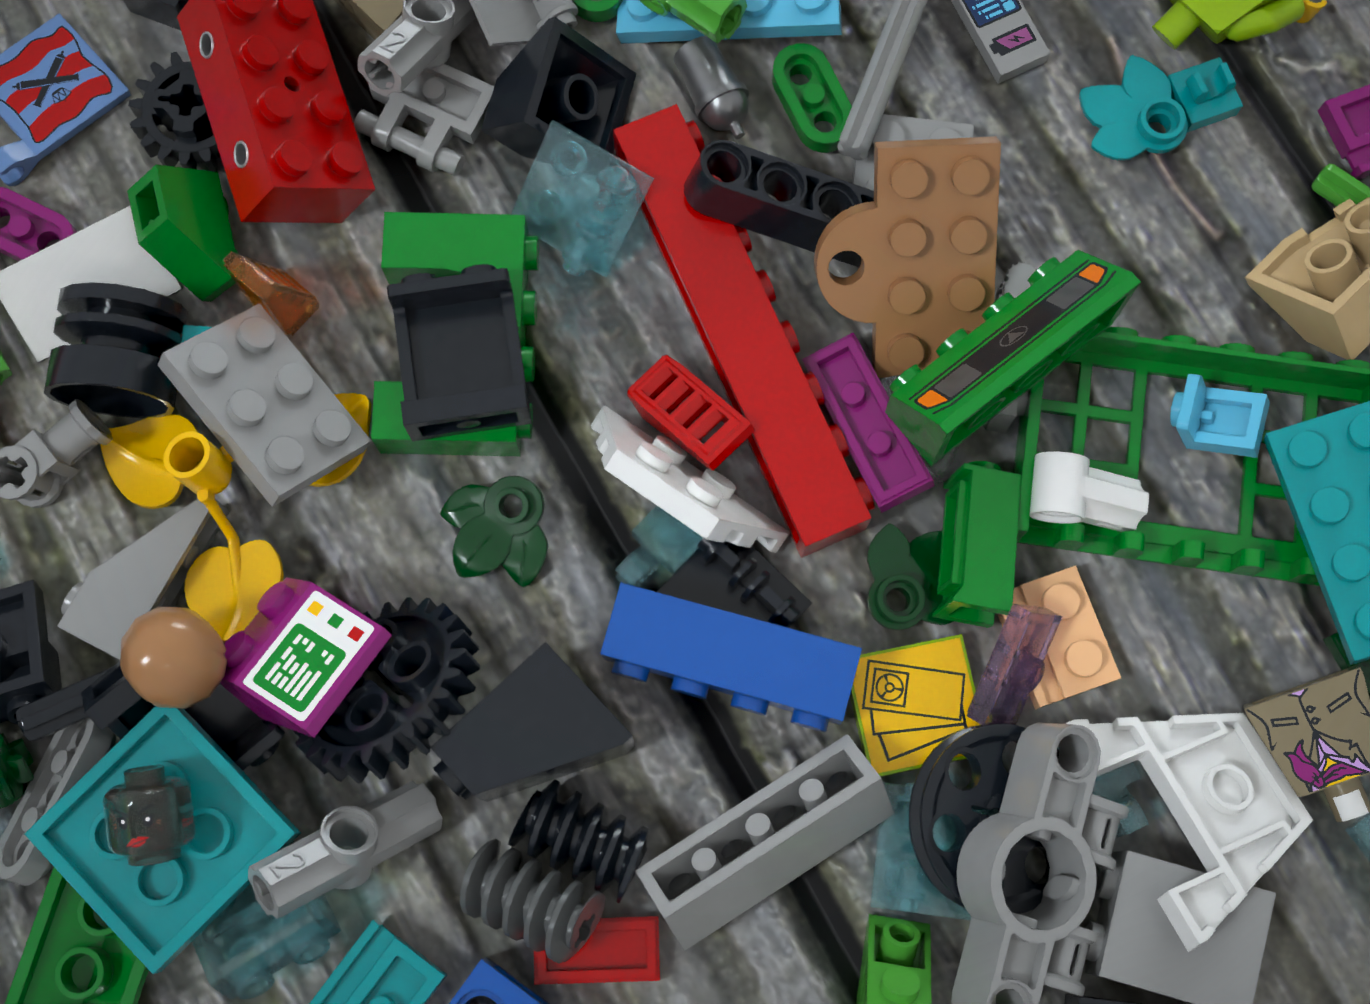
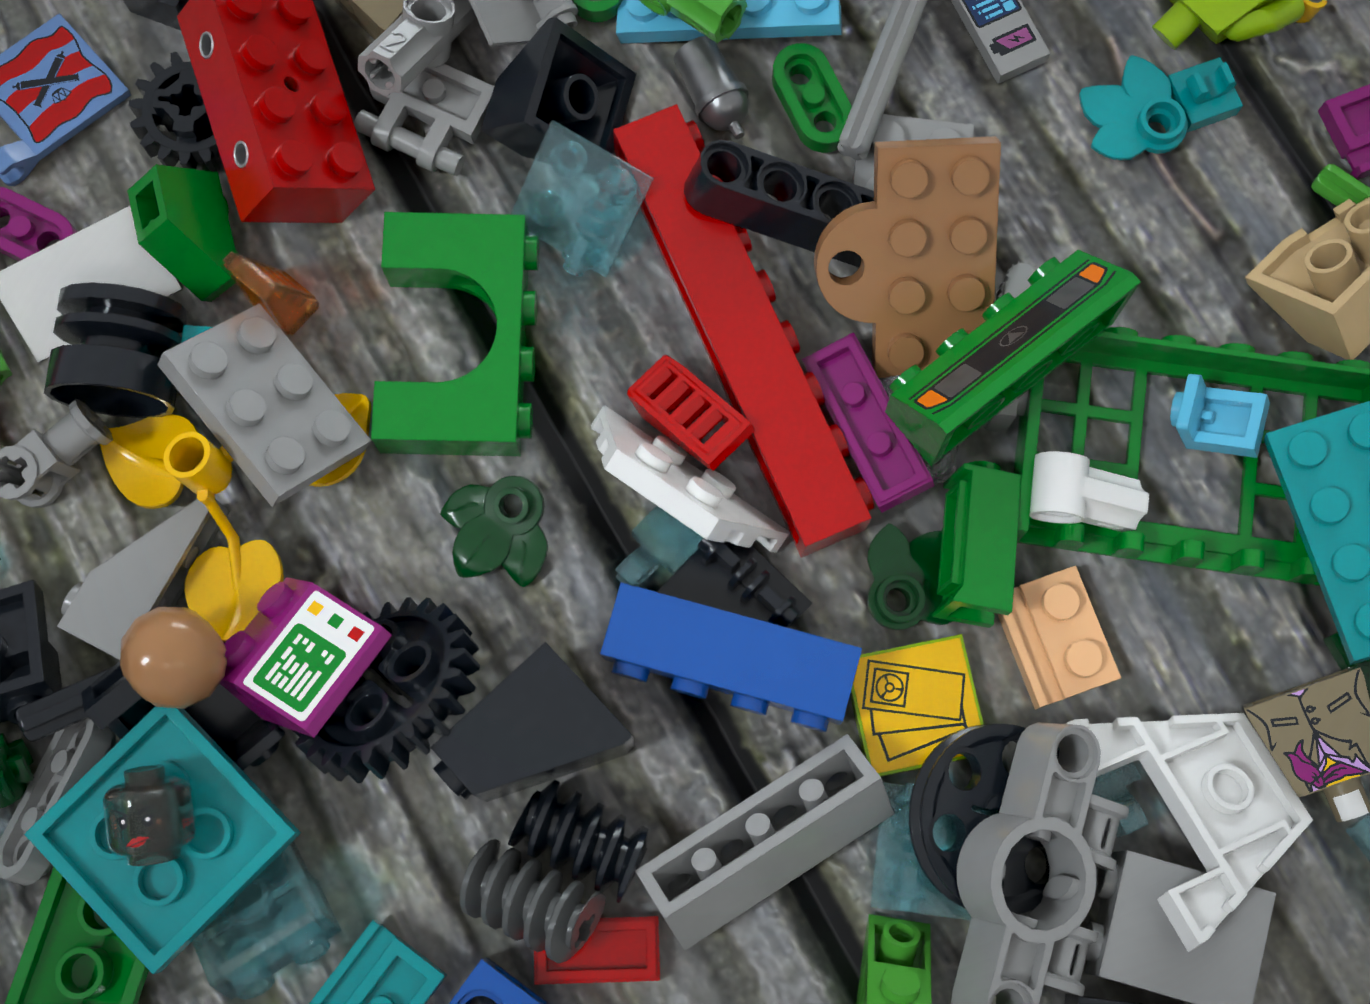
light grey piece [248,781,443,919] -> none
black panel [387,264,532,442] -> none
clear purple plate [967,604,1063,726] -> none

